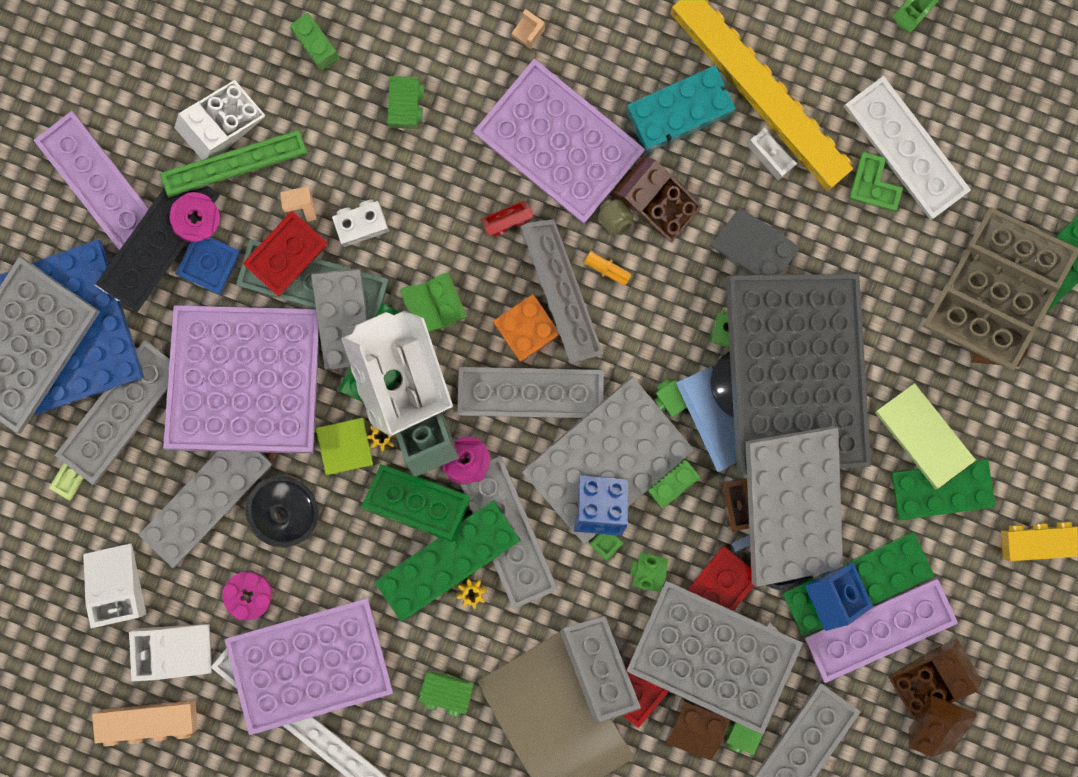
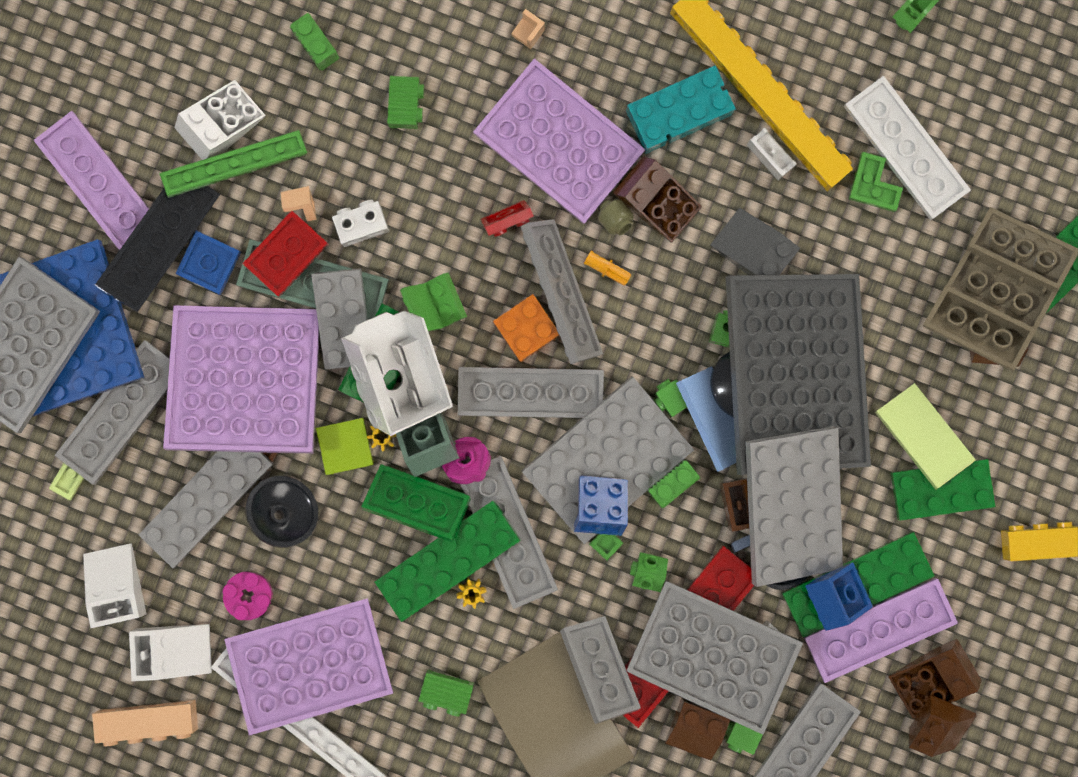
dark pink plate [169,192,220,242] -> none

